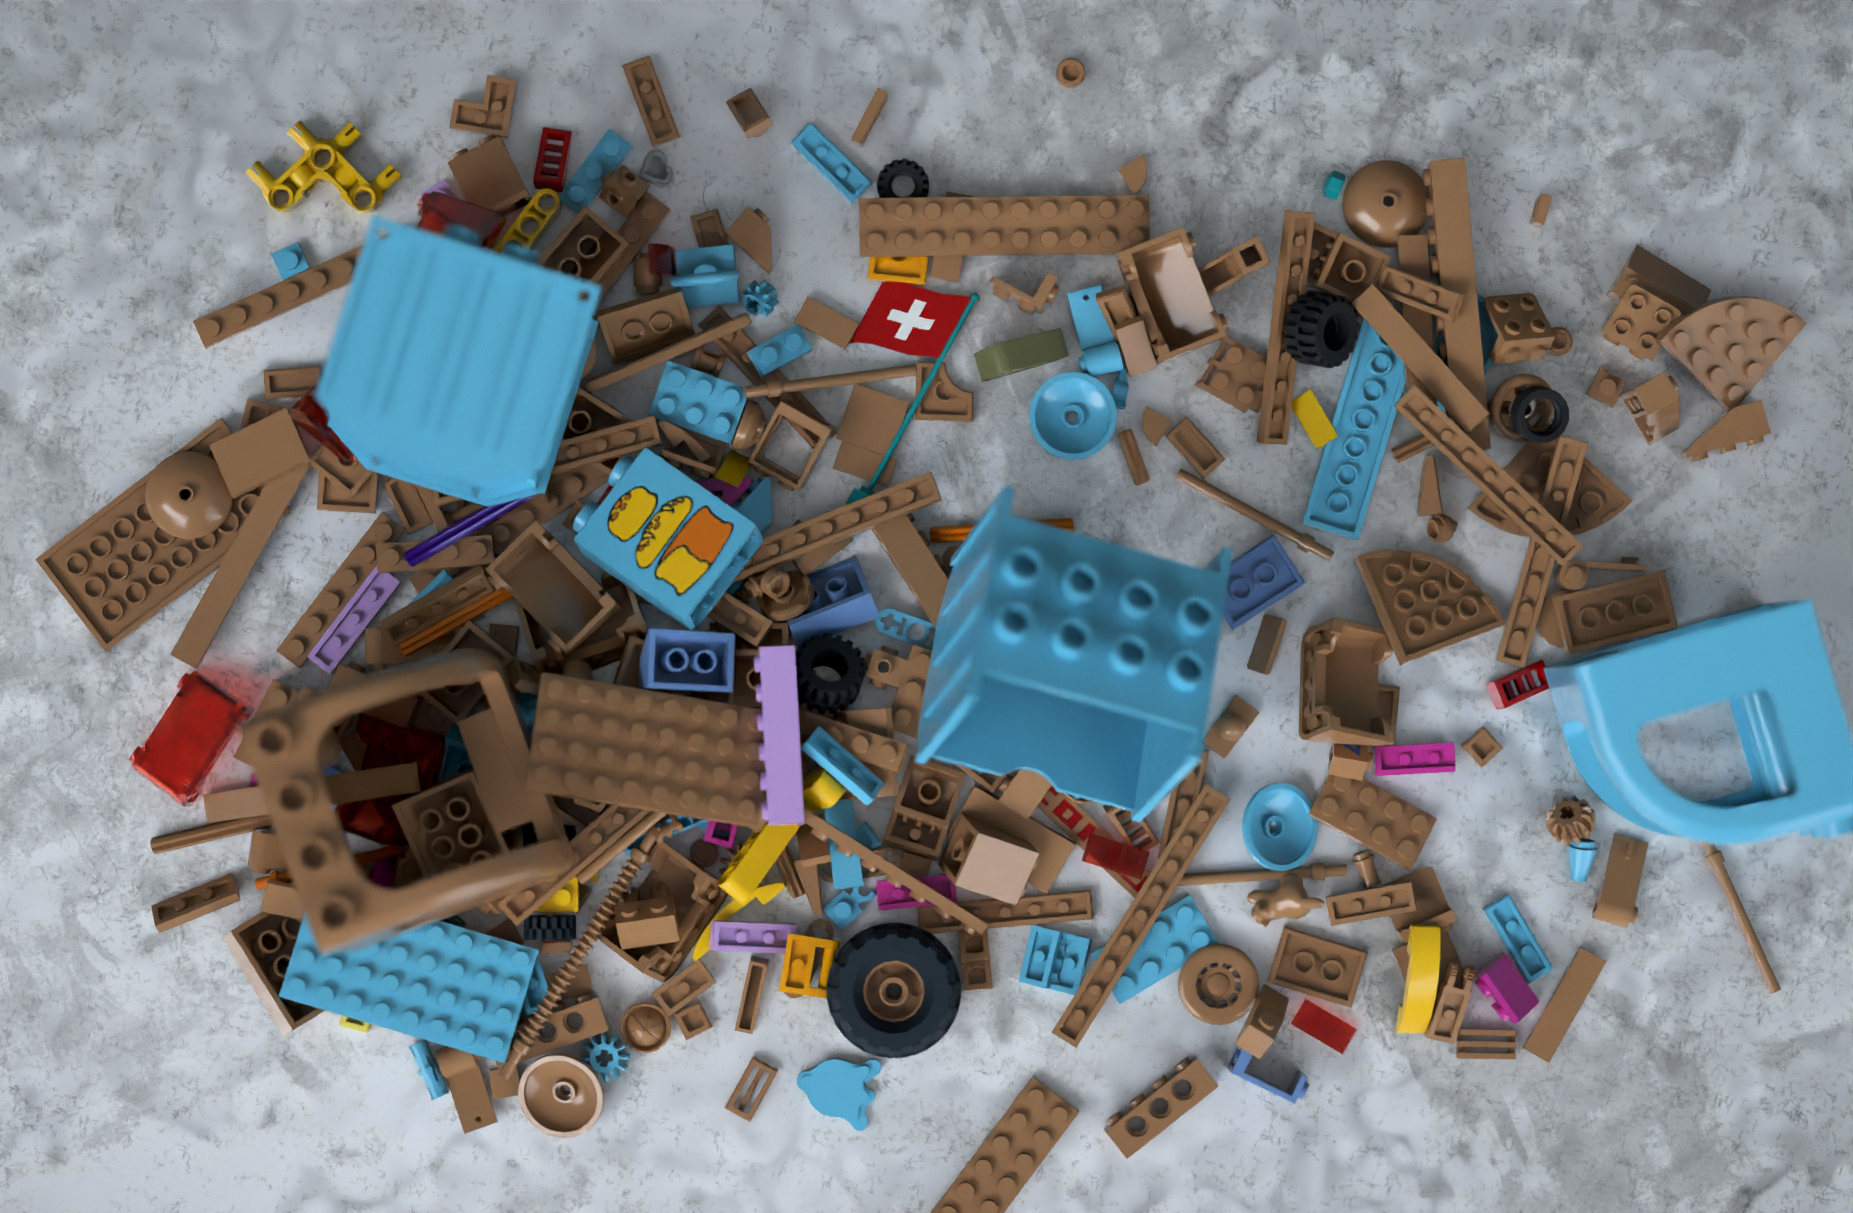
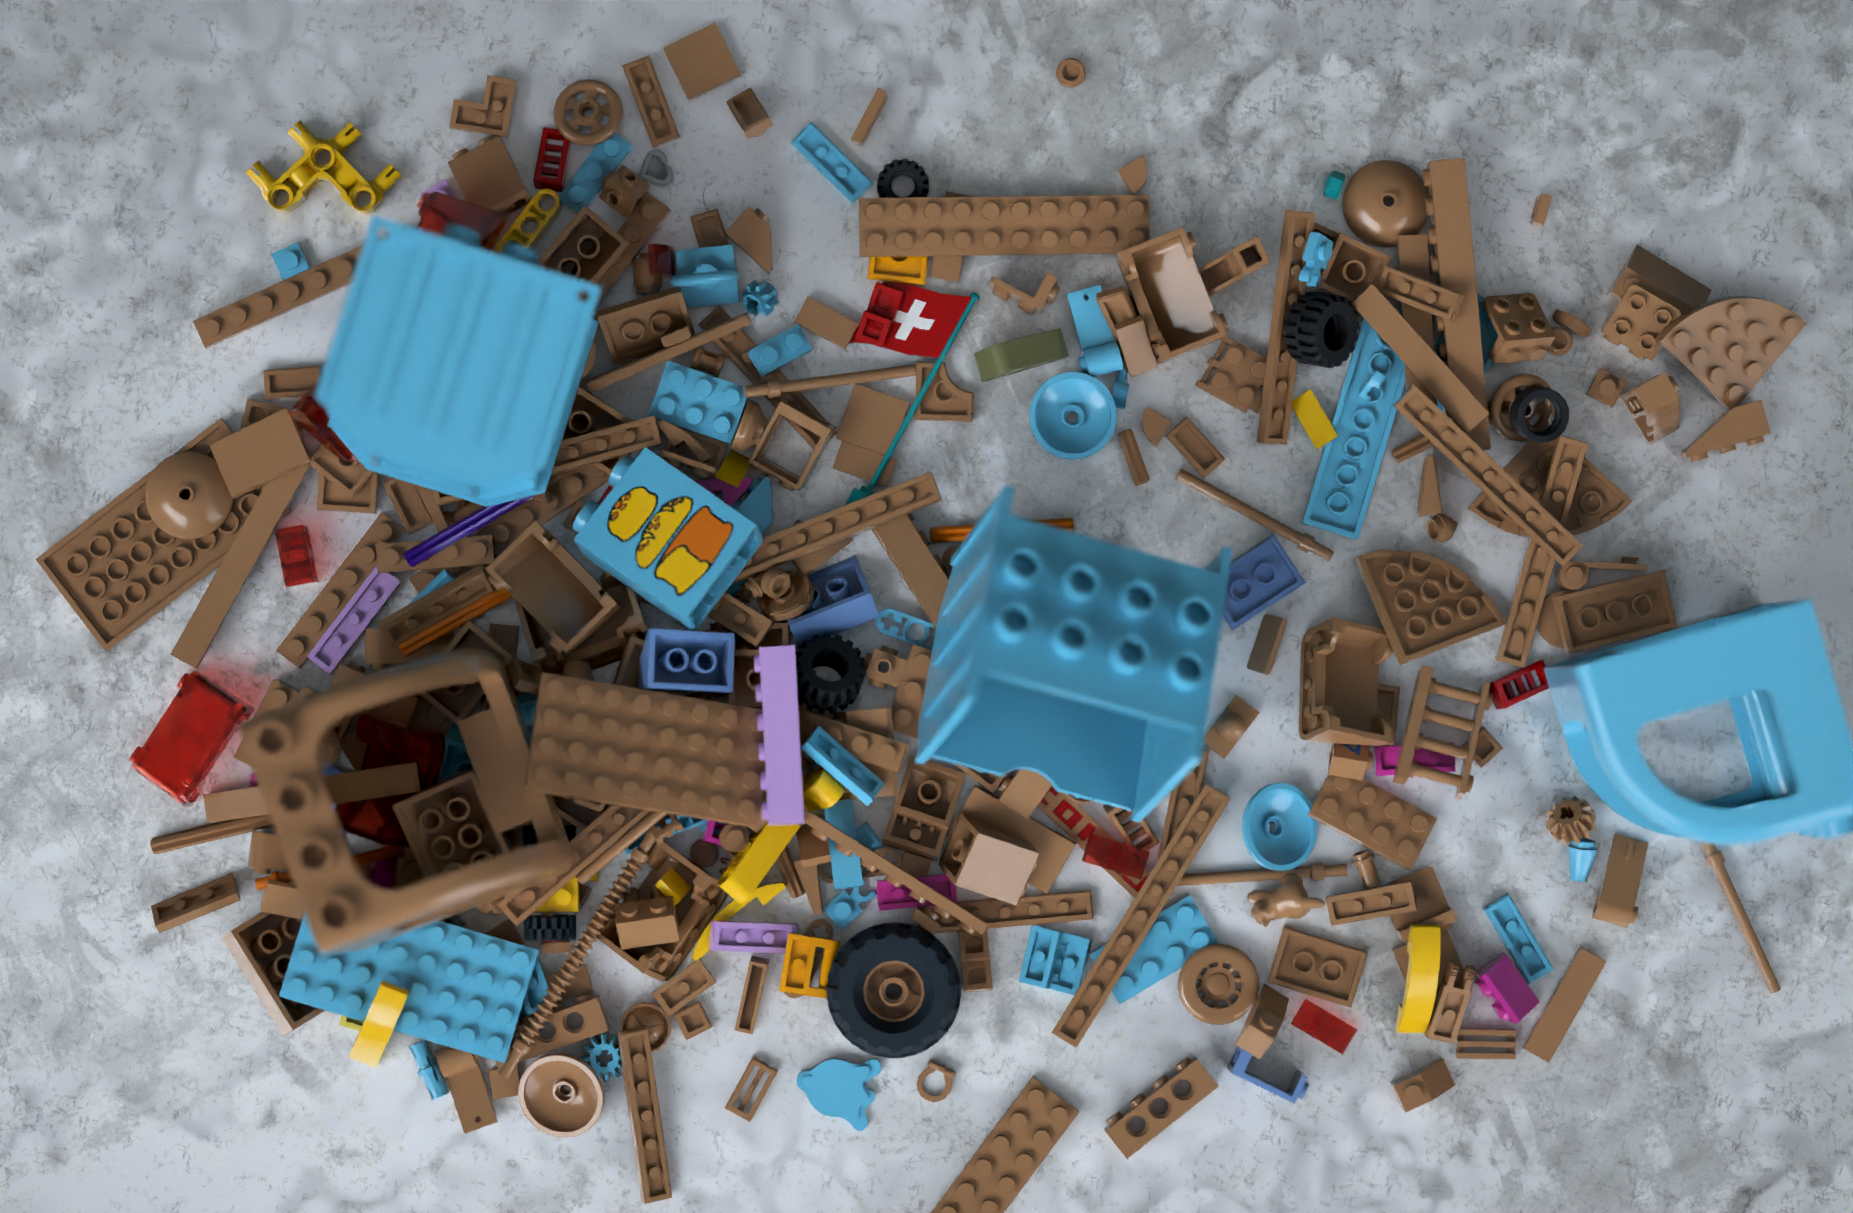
none -> clear red brick [275,525,319,588]
none -> yellow slope [348,980,410,1068]
none -> medium nougat plate [553,79,623,146]
none -> medium nougat tile [617,1026,672,1204]
none -> yellow tile [655,867,692,905]
none -> medium nougat tile [660,324,693,348]
none -> medium nougat tile [663,23,741,101]
none -> medium nougat plate [719,824,749,852]
none -> red slope [855,282,905,348]
none -> medium nougat plate [910,906,941,935]
none -> medium nougat piece [917,1060,956,1102]
none -> medium azure plate [1299,232,1334,288]
none -> medium azure tile [1358,371,1385,402]
none -> medium nougat slope [1390,1058,1455,1112]
none -> medium nougat fence [1392,666,1493,800]
none -> medium nougat tile [1551,309,1592,338]

